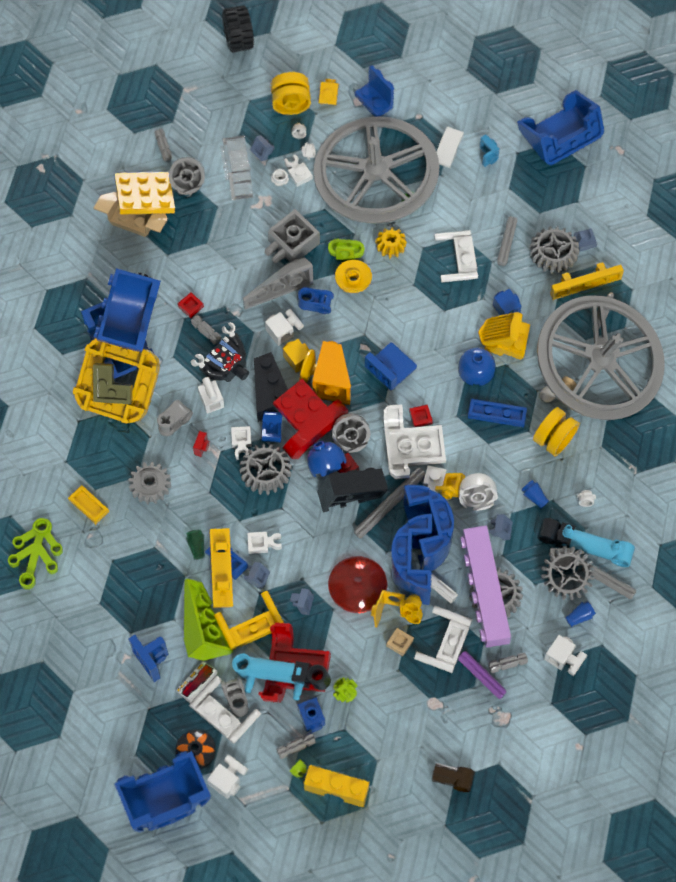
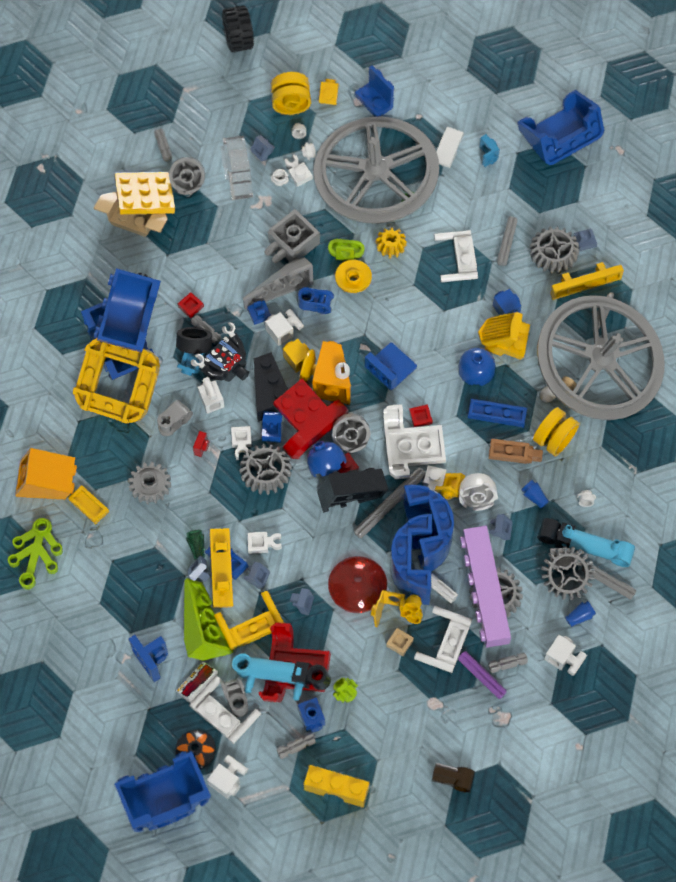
olive plate [93,363,133,404] -> none
lime hinge [289,759,307,777] -> none
none -> light orange slope [15,448,77,500]
none -> black tyre [176,327,212,354]
none -> dark azure bracket [177,352,205,376]
none -> sand blue tile [188,555,211,582]
none -> blue tile [247,300,271,325]
none -> white hinge [335,362,350,379]
none -> medium nougat hinge [489,439,543,464]

